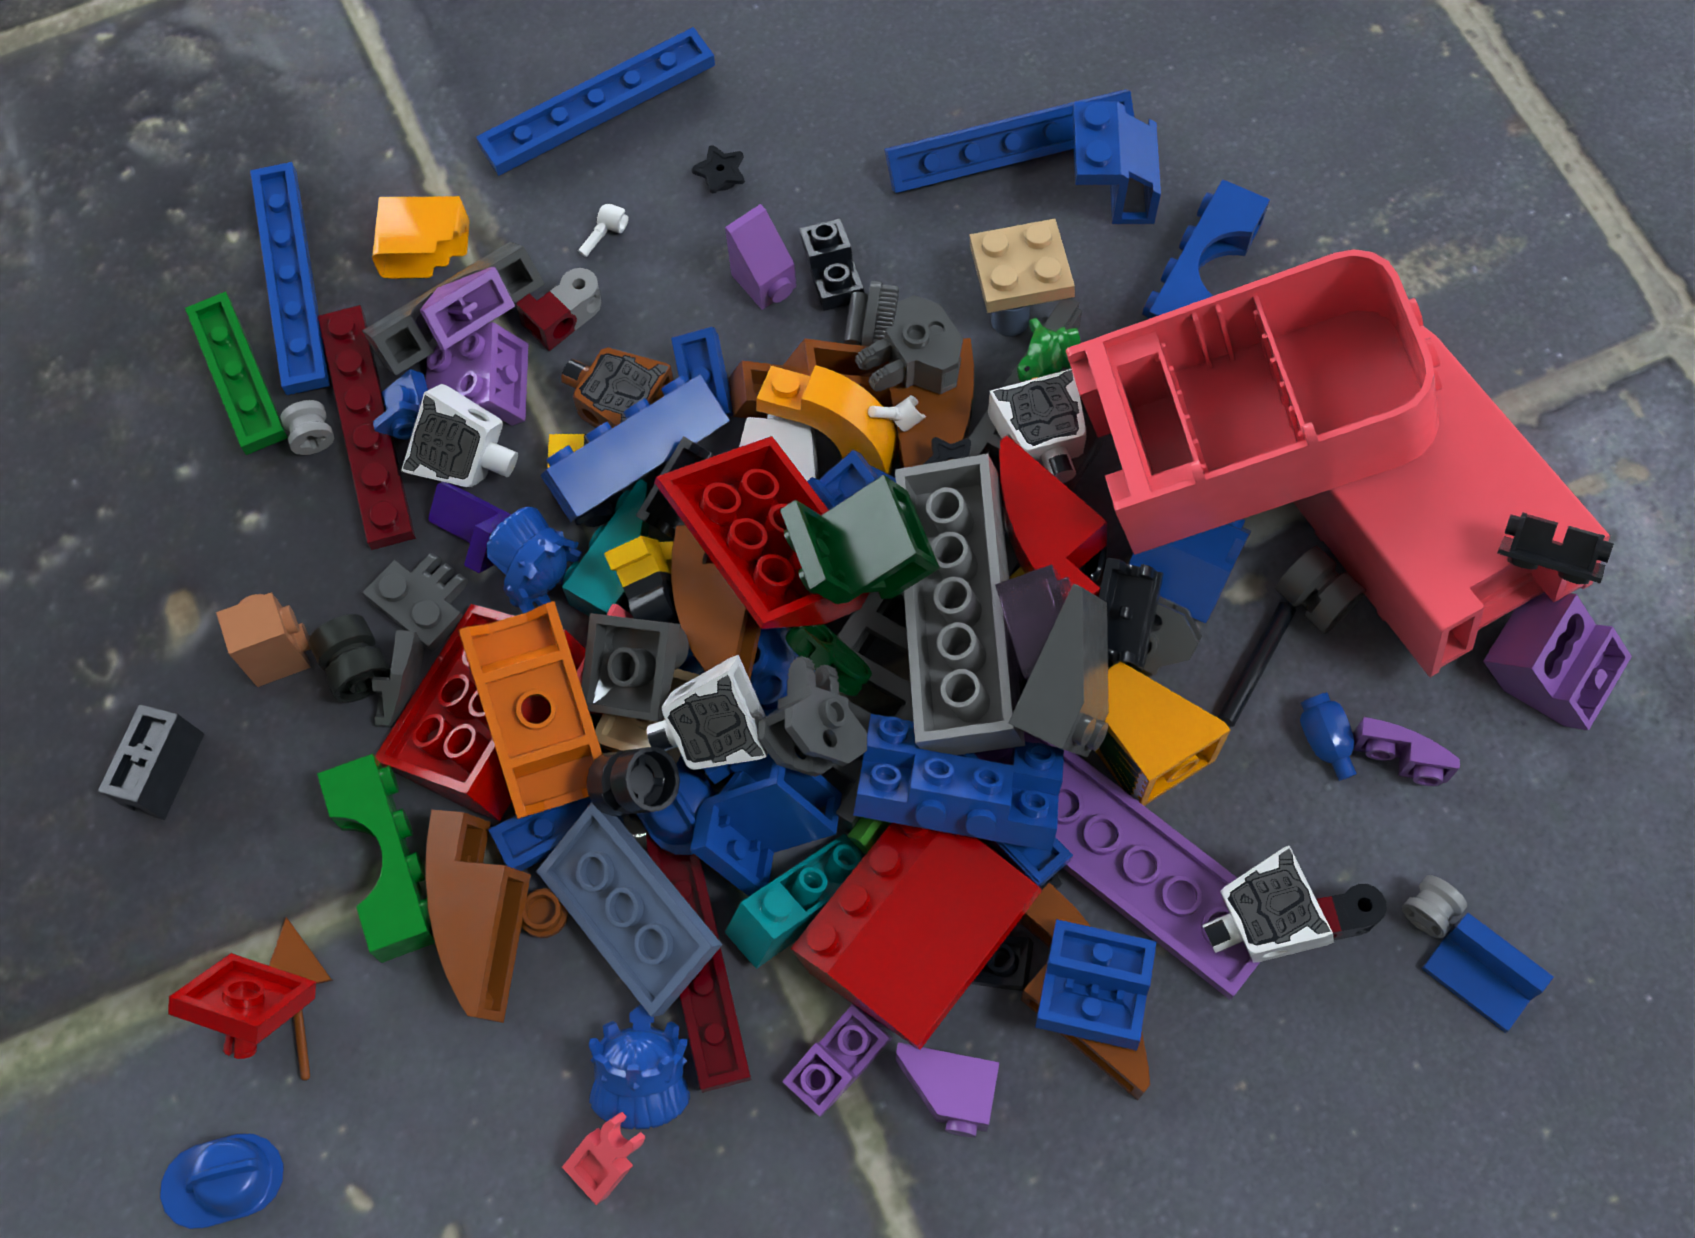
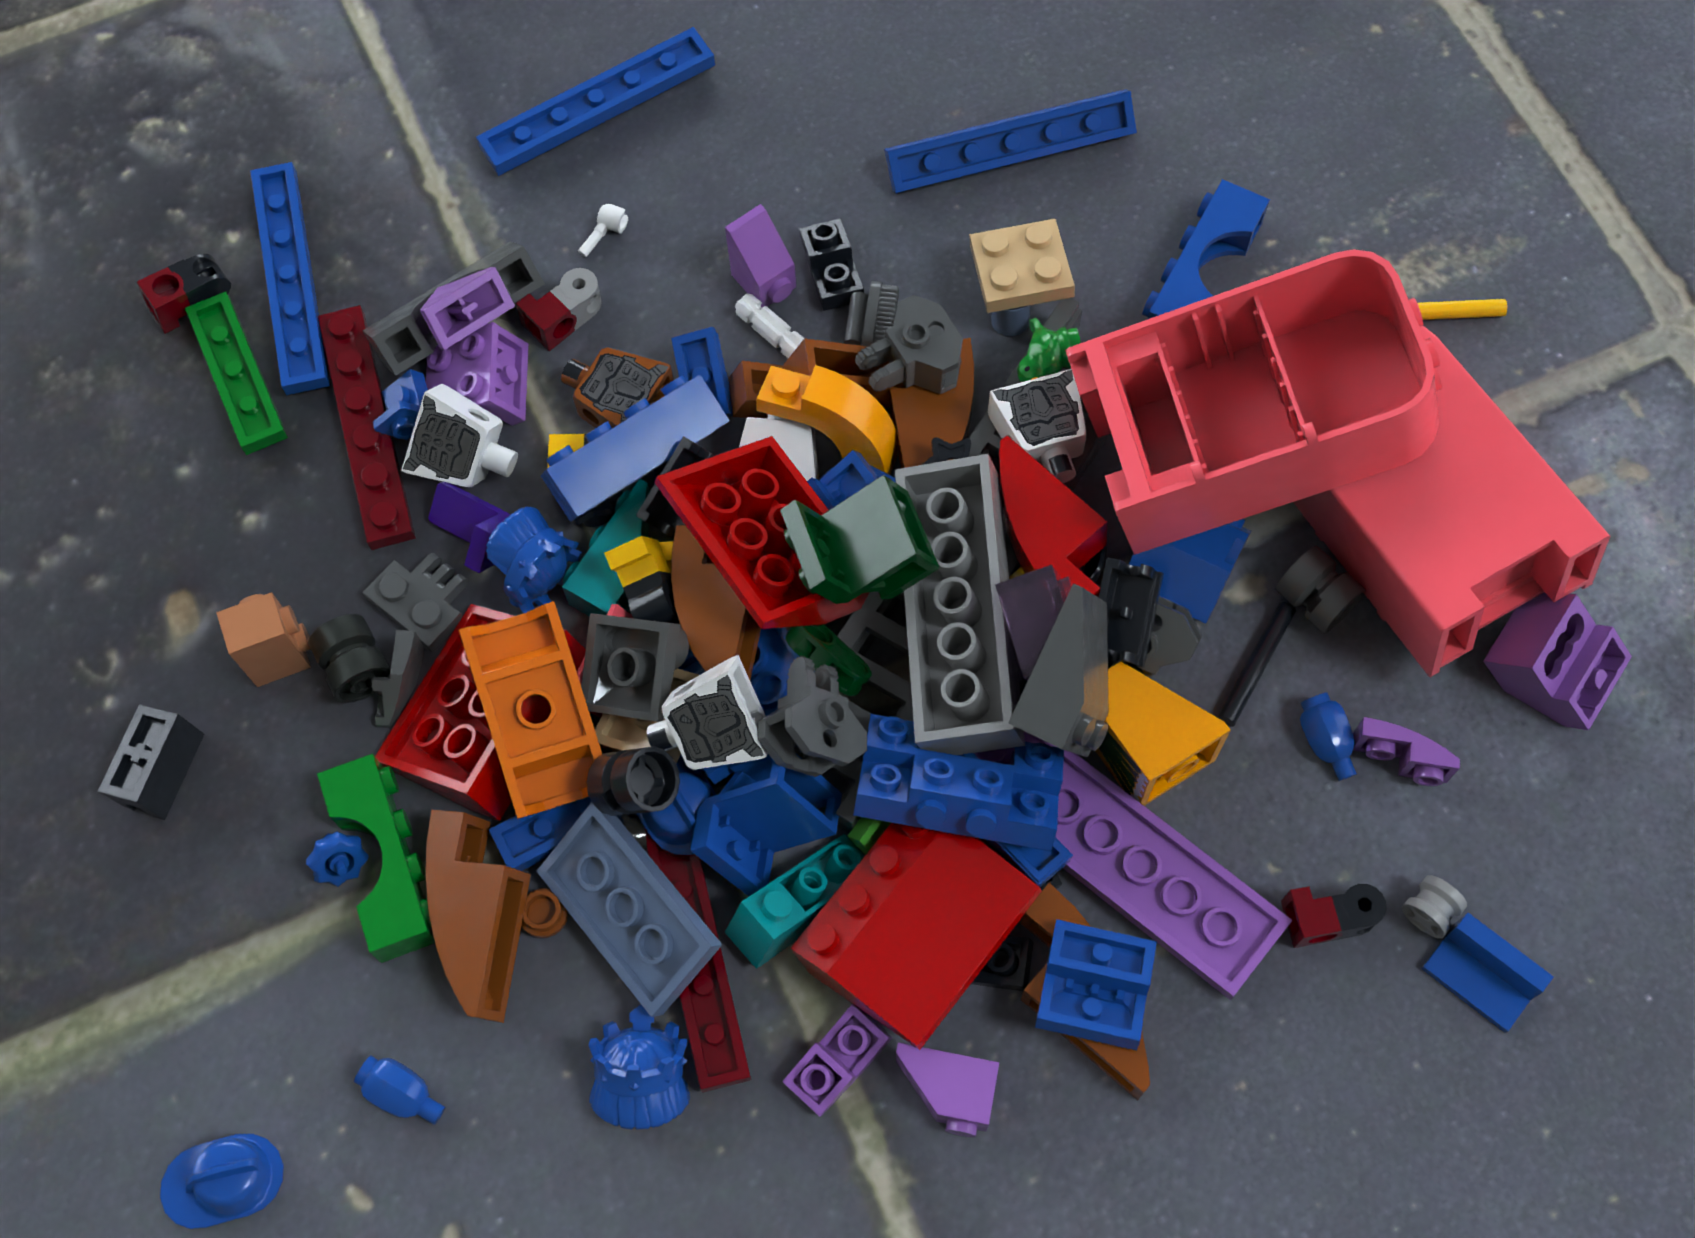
red tile [168,953,316,1059] -> none
dark orange piece [269,917,333,1081] -> none
light grey wheel [280,400,334,455] -> none
light orange piece [372,196,470,279] -> none
coral plate [562,1112,645,1205] -> none
black plate [692,145,745,194] -> none
white hand [868,395,926,432] -> none
blue piece [1072,101,1161,224] -> none
torso [1203,846,1334,963] -> none
black hinge [1497,512,1614,584] -> none
none -> leg [137,254,231,334]
none -> blue piece [306,831,369,887]
none -> blue plant [354,1055,446,1125]
none -> white axle [735,293,804,358]
none -> yellow piece [1418,299,1507,320]

